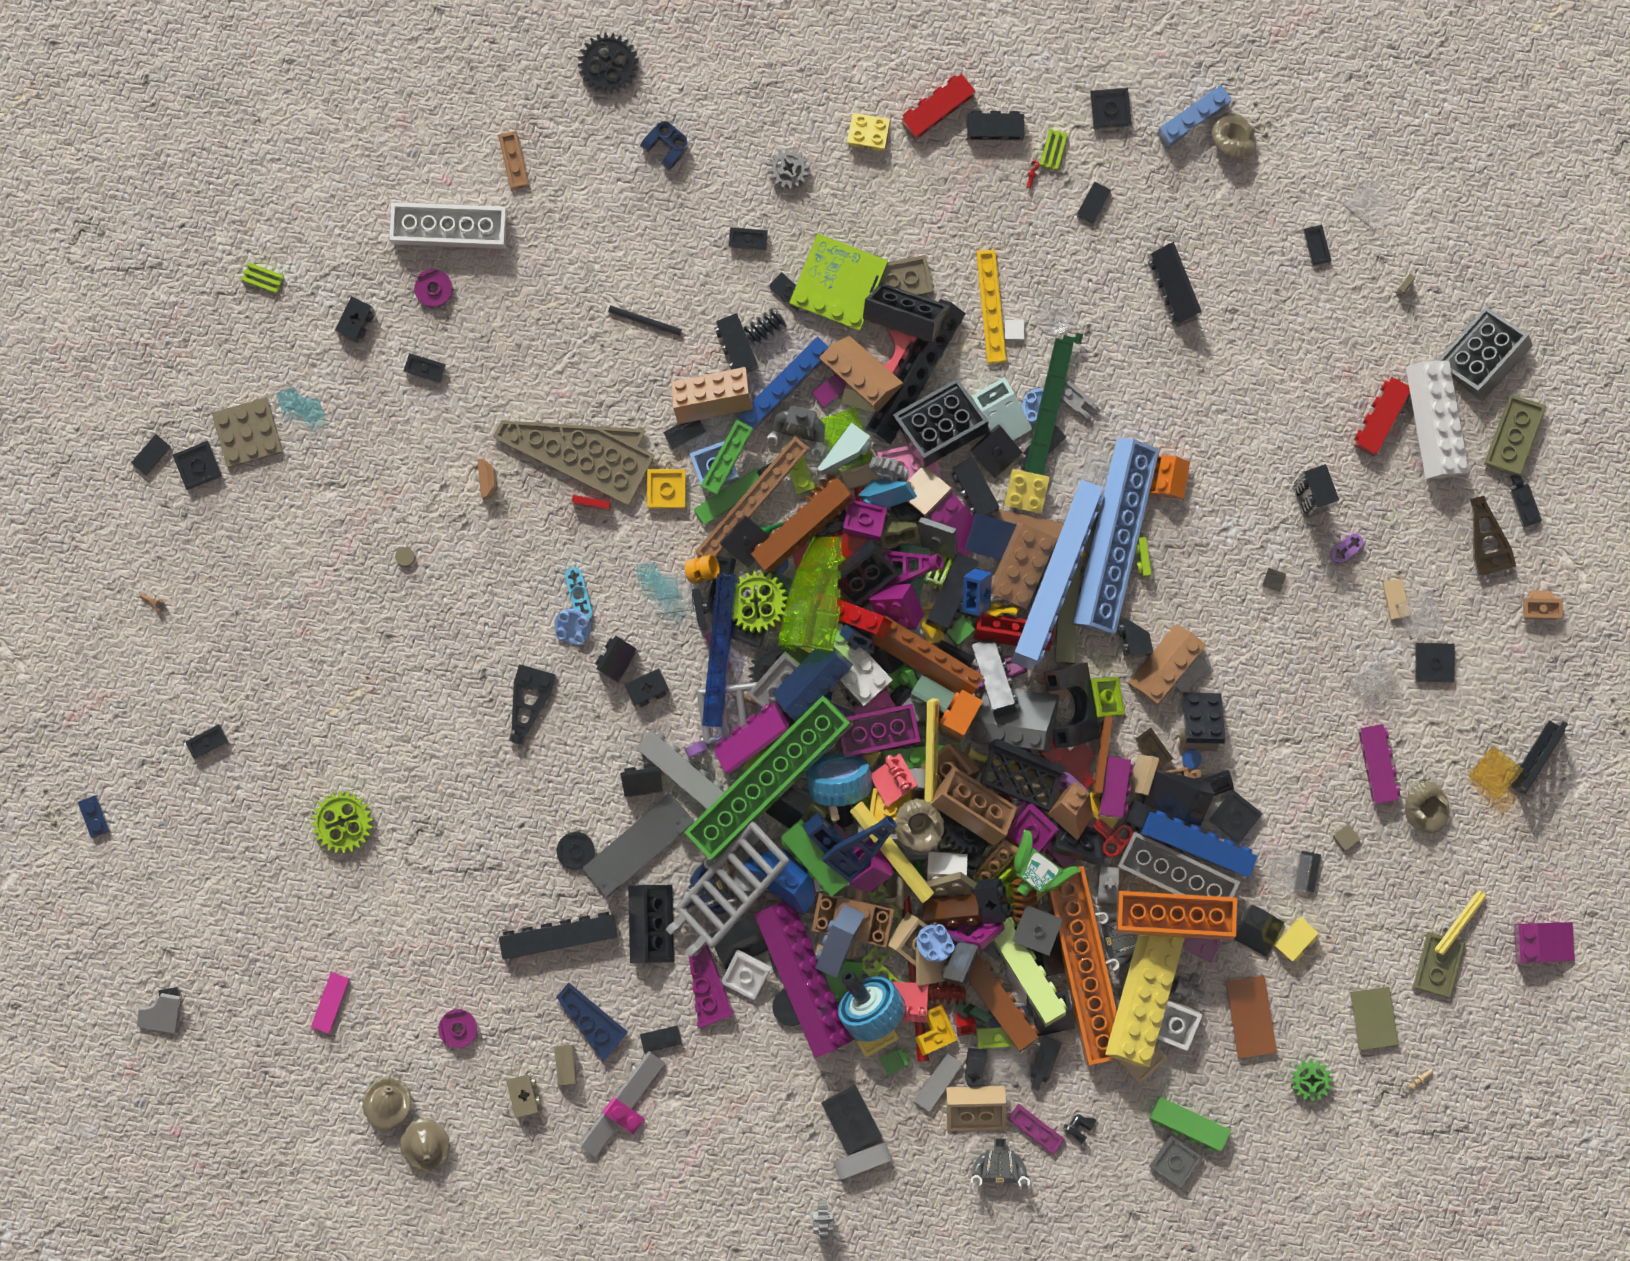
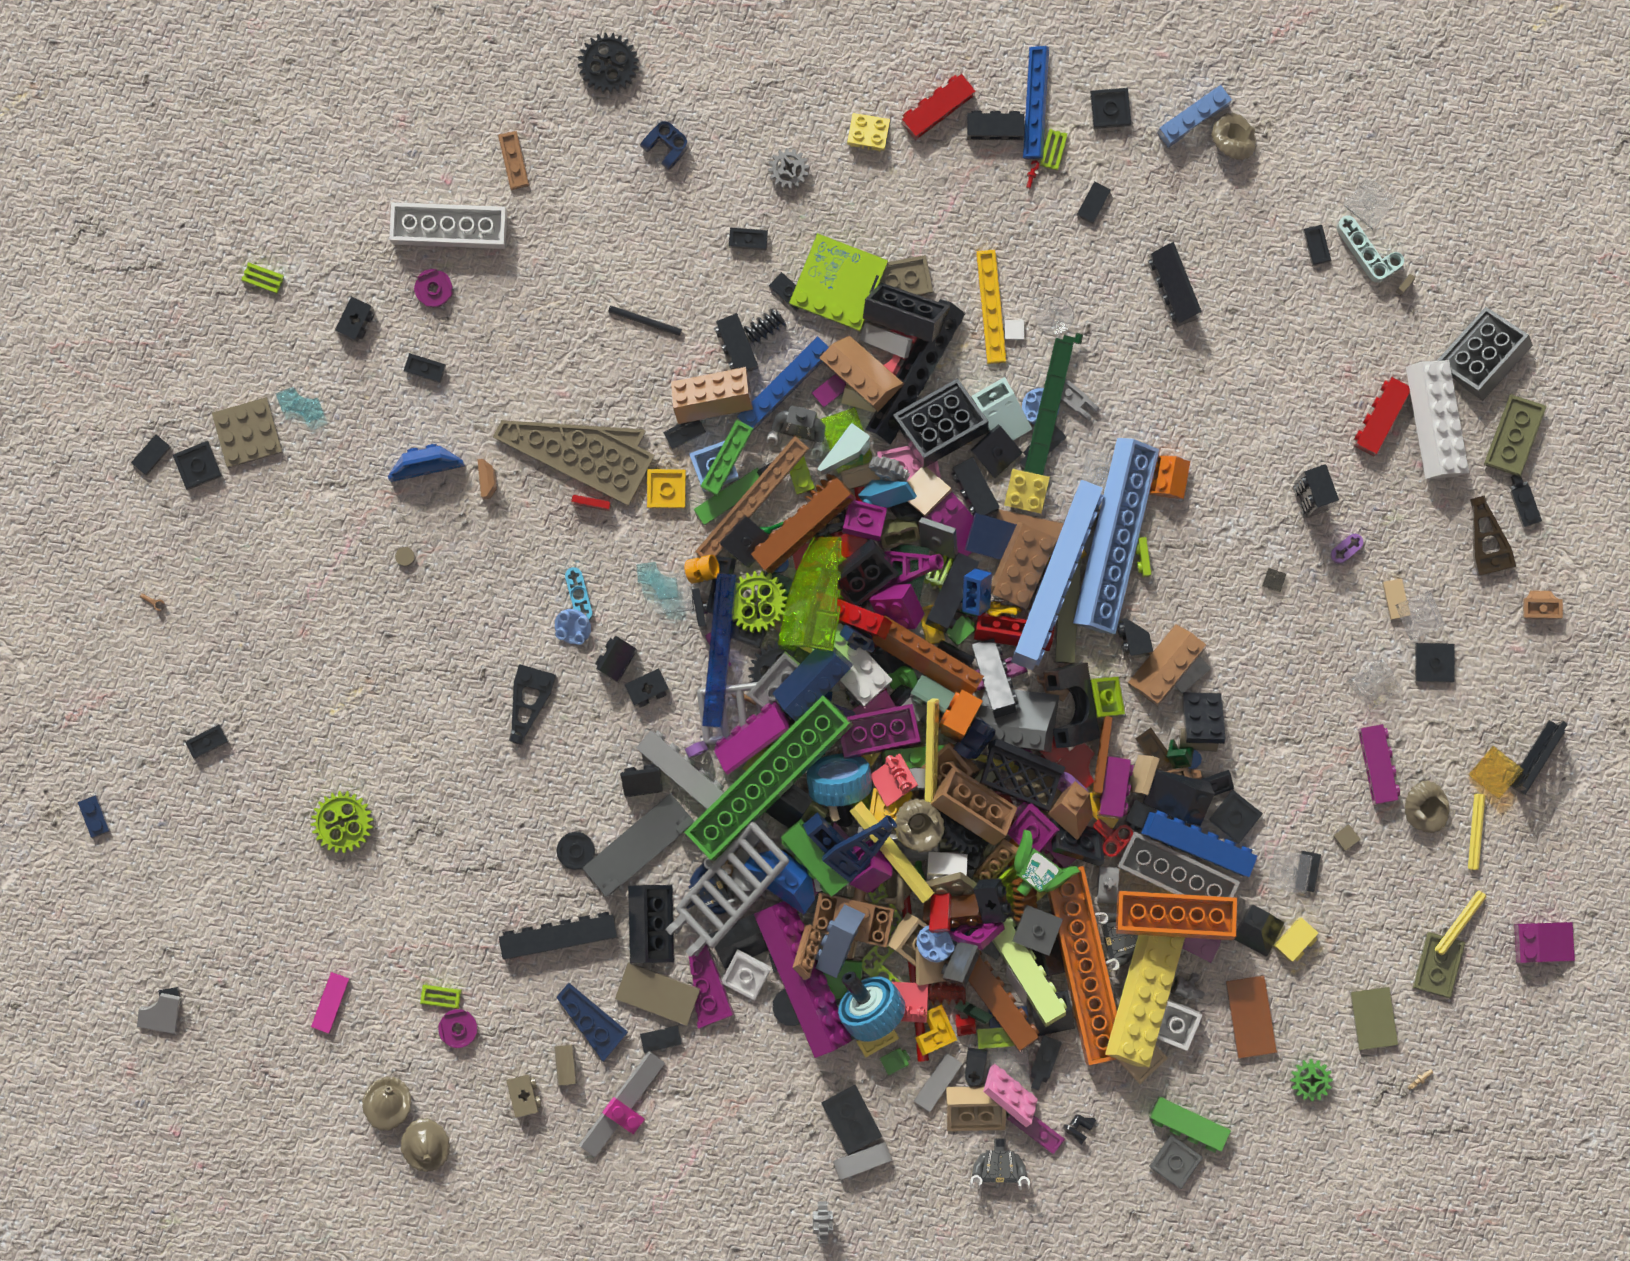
none -> blue wedge [388,444,465,482]
none -> lime tile [420,984,462,1009]
none -> dark tan tile [615,962,701,1026]
none -> medium nougat tile [792,924,822,980]
none -> light grey tile [860,322,912,358]
none -> red tile [929,893,952,933]
none -> dark blue piece [953,717,996,759]
none -> bright pink plate [983,1064,1038,1127]
none -> blue tile [1023,46,1049,159]
none -> dark green panel [1167,739,1194,769]
none -> light aqua beam [1337,216,1404,283]
none -> light yellow axle [1468,794,1485,870]

